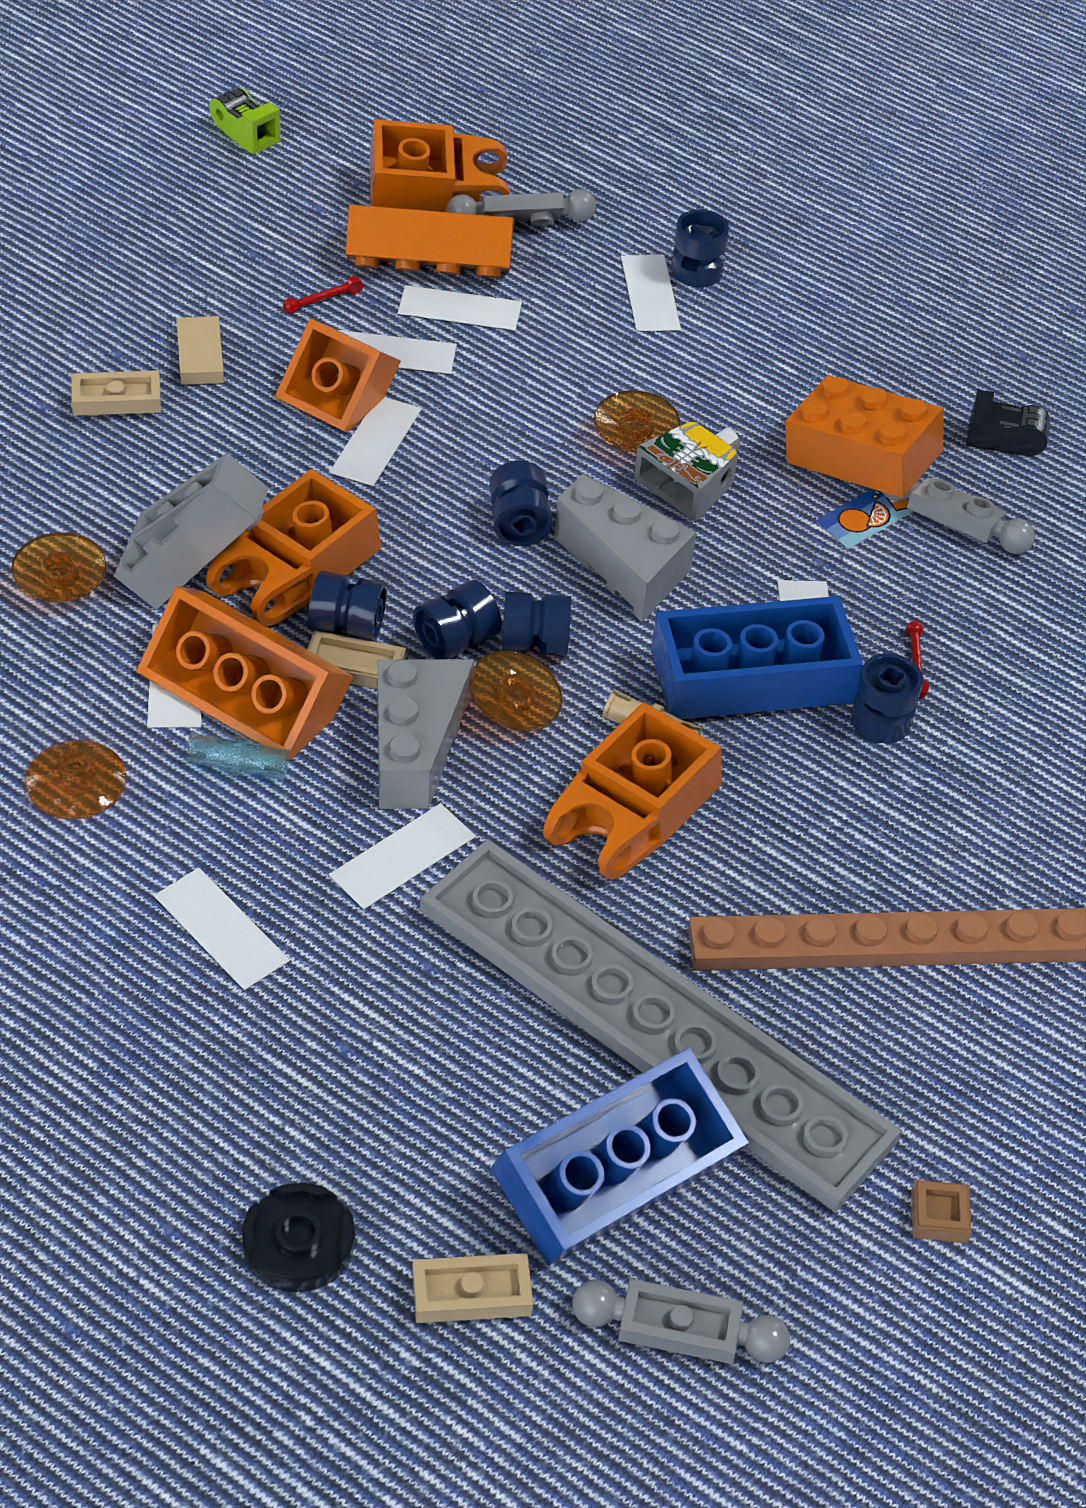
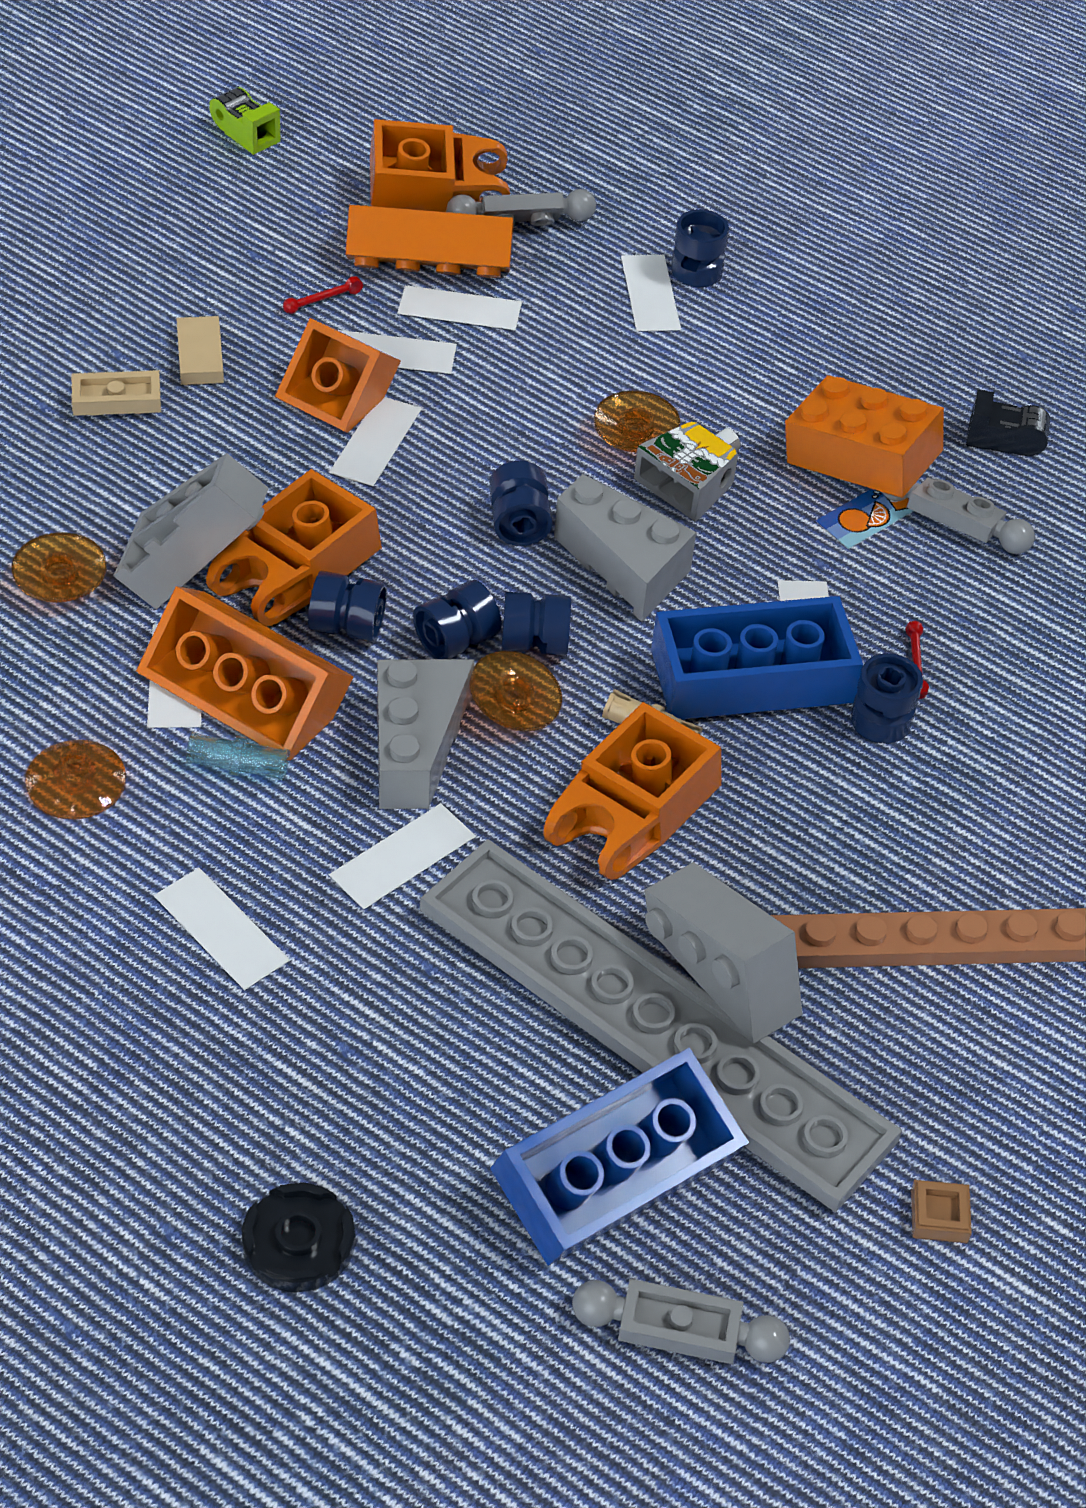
tan tile [307,630,406,689] -> none
tan plate [412,1253,533,1323] -> none
none -> light grey wedge [644,862,802,1044]

